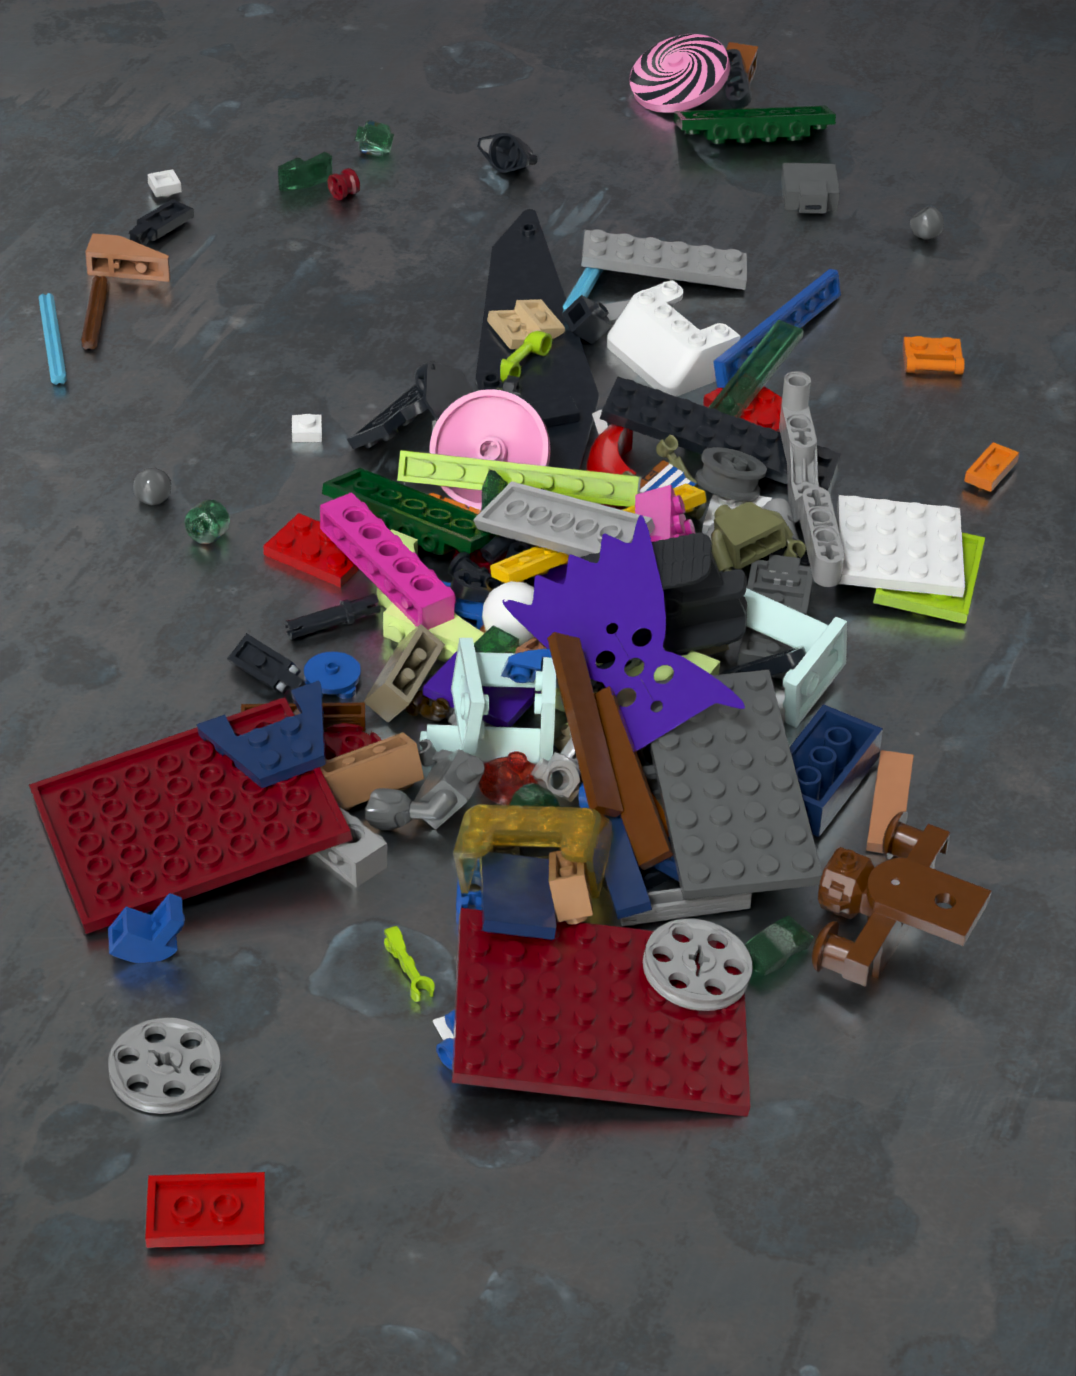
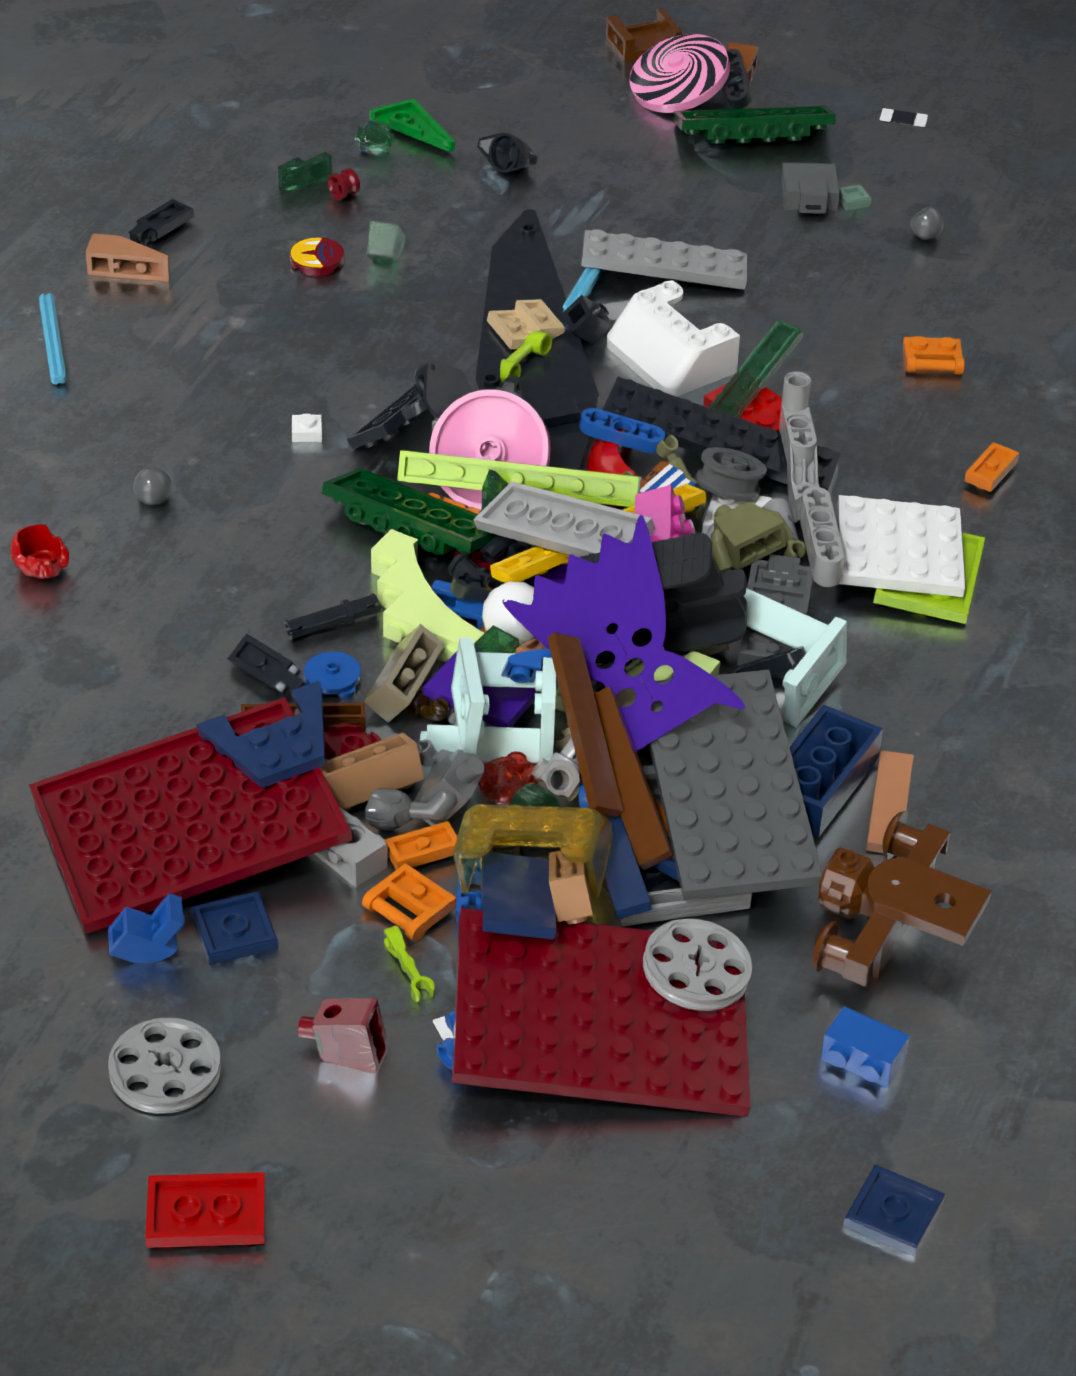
reddish brown axle [81,275,108,350] -> none
white plate [147,169,182,197] -> none
clear green head [184,499,230,544] -> none
red plate [263,513,360,588] -> none
dark pink brick [320,492,456,630] -> none
blue tile [713,269,841,389] -> none
clear green slope [745,915,815,976] -> none
none -> red hair [10,524,69,579]
none -> dark blue tile [191,891,278,965]
none -> tile [289,237,345,276]
none -> dark red torso [298,998,389,1074]
none -> orange plate [362,863,456,942]
none -> clear green slope [366,221,406,266]
none -> green wing [369,98,455,152]
none -> orange plate [384,821,461,870]
none -> blue beam [579,408,665,454]
none -> reddish brown panel [606,8,682,63]
none -> blue brick [821,1006,910,1088]
none -> sand green tile [839,184,872,211]
none -> dark blue tile [843,1165,946,1257]
none -> sticker [880,108,928,127]

